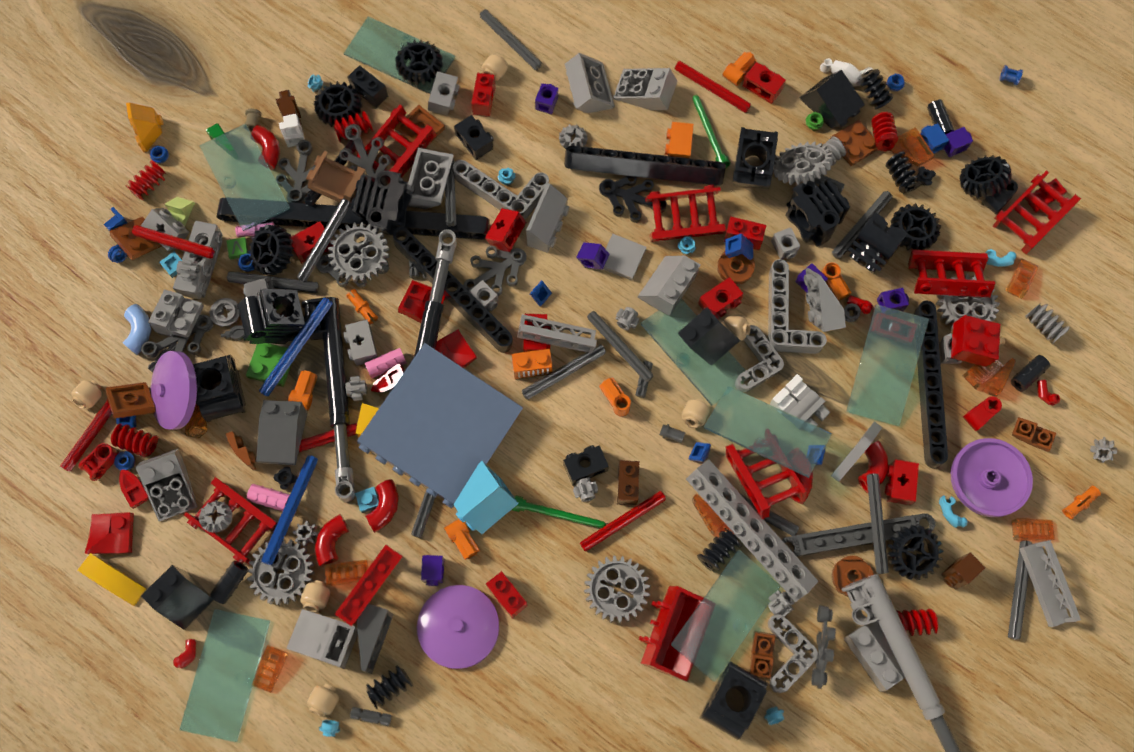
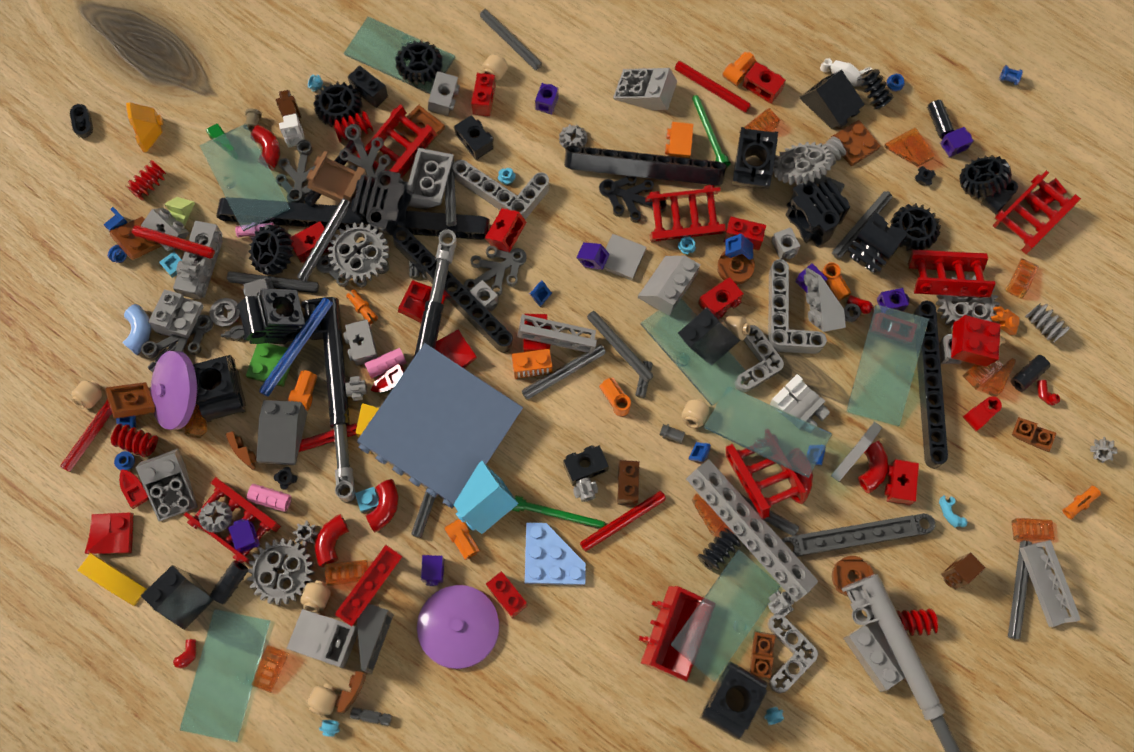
red piece [78,443,119,481] -> none
blue plate [150,146,169,163] -> none
bright green tile [226,237,248,260] -> none
blue plate [238,254,255,272] -> none
blue axle [261,455,318,565] -> none
black piece [366,665,413,709] -> none
light grey slope [526,183,570,253] -> none
light grey slope [565,53,615,113] -> none
light grey gear [584,556,650,623] -> none
light grey gear [615,307,639,331] -> none
bright green plate [805,112,824,130] -> none
dark grey plant [812,605,836,689] -> none
dark grey axle [867,474,889,574] -> none
red piece [871,112,898,152] -> none
black piece [886,151,922,193] -> none
black gear [887,525,944,580] -> none
blue brick [917,123,949,156] -> none
medium lavender dish [951,438,1033,517] -> none
medium azure piece [985,249,1017,267] -> none
none -> black plate [70,104,93,138]
none -> dark purple brick [228,519,260,553]
none -> dark orange slope [335,671,367,713]
none -> light blue plate [525,523,586,585]
none -> clear orange slope [739,108,780,133]
none -> orange plate [991,306,1020,335]

